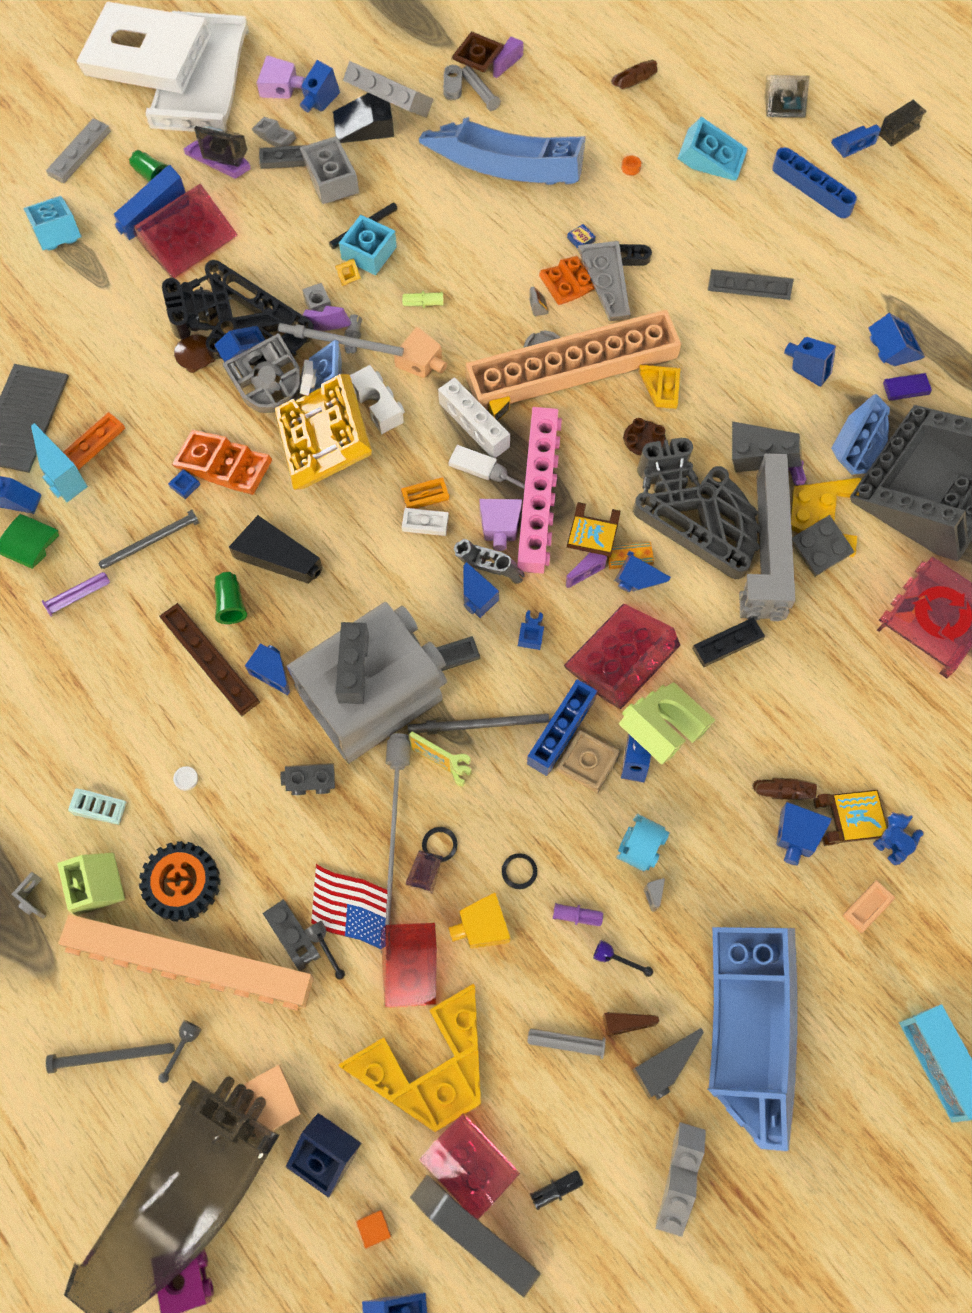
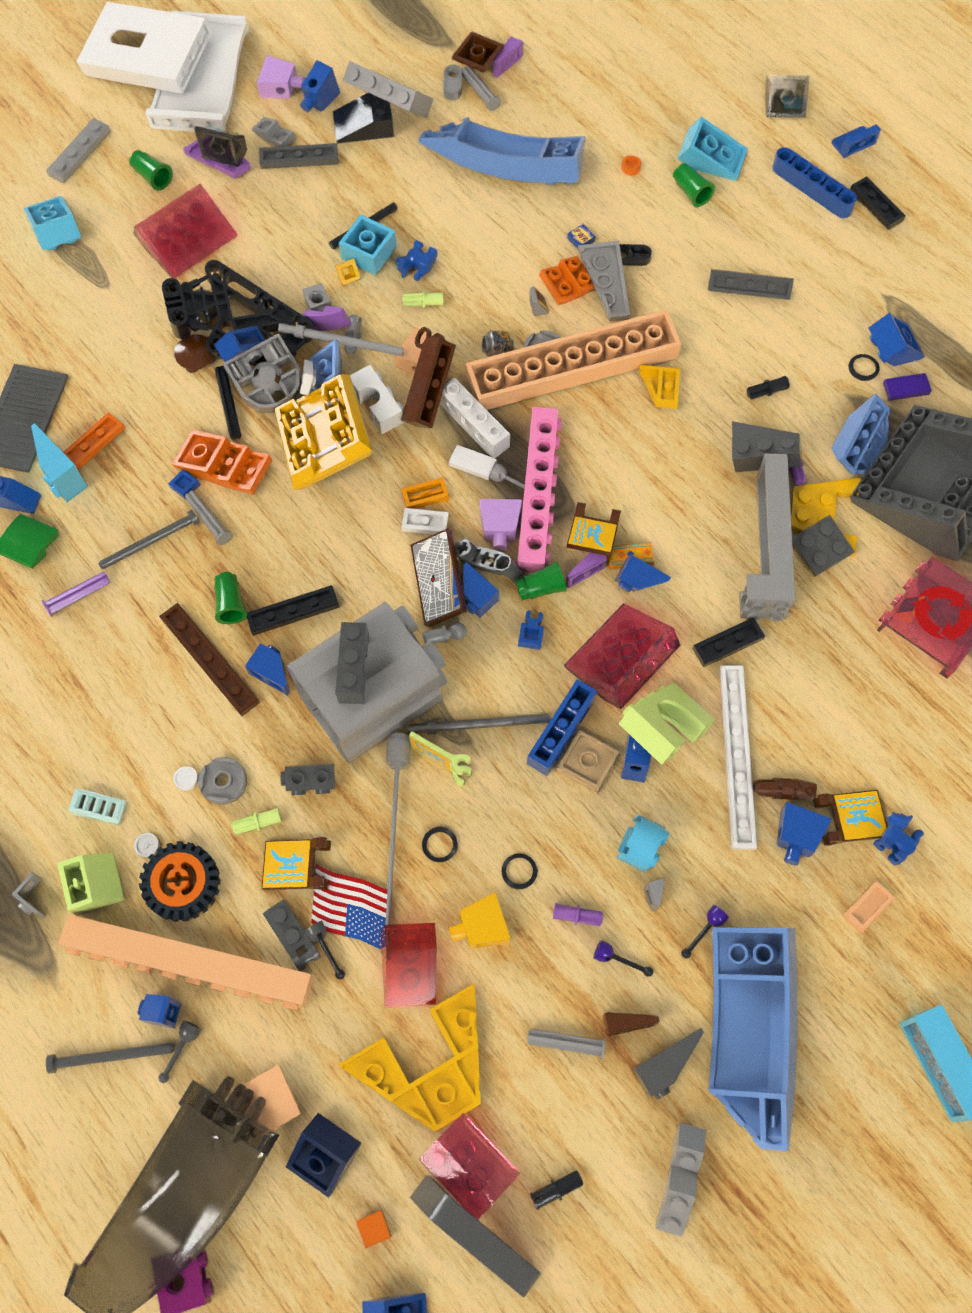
blue slope [114,165,190,240] -> none
black slope [229,515,323,584] -> none
light grey slope [300,136,359,204] -> none
slope [406,850,442,894] -> none
dark grey tile [436,636,480,671] -> none
yellow slope [488,396,511,421] -> none
reddish brown hinge [611,59,658,90] -> none
reddish brown dish [623,418,666,456] -> none
dark grey beam [633,438,762,579] -> none
blue torso [784,337,836,387] -> none
clear smoke hinge [879,99,927,147] -> none
none -> white piece [134,833,160,858]
none -> blue slope [138,994,182,1029]
none -> light grey axle [185,490,232,545]
none -> light grey tile [198,757,247,805]
none -> black axle [215,365,241,440]
none -> yellowish green axle [232,808,282,835]
none -> black tile [247,585,340,636]
none -> flag [261,837,331,890]
none -> blue animal [395,240,438,281]
none -> reddish brown hinge [401,327,456,429]
none -> tile [411,528,467,627]
none -> light grey pin [423,622,467,644]
none -> head [482,330,514,357]
none -> green plant [515,561,567,601]
none -> green plant [673,163,715,207]
none -> hinge [681,905,729,959]
none -> white tile [719,665,757,850]
none -> black axle [746,376,790,400]
none -> black piece [848,354,880,381]
none -> black plate [850,176,906,230]

